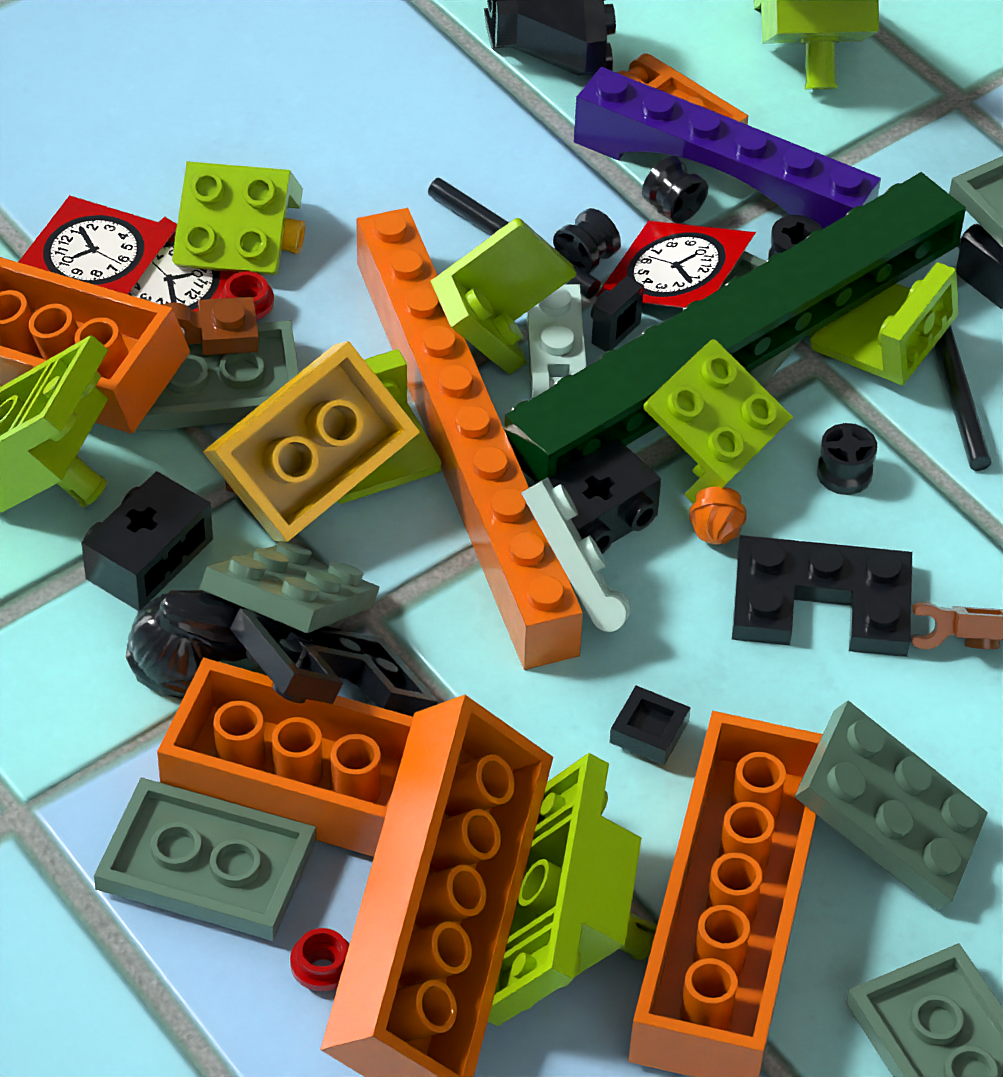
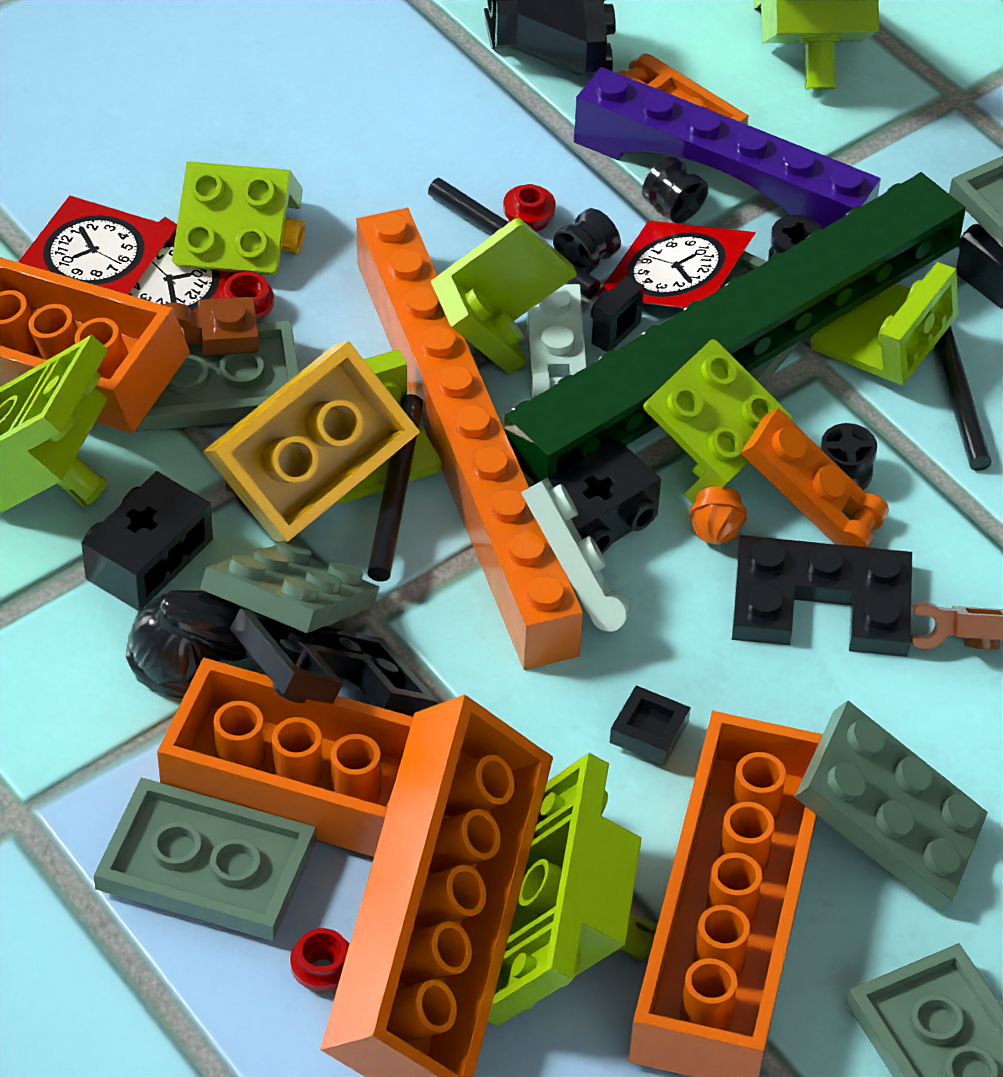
none -> black bar [367,394,423,582]
none -> red plate [503,184,556,232]
none -> orange plate [741,408,889,548]

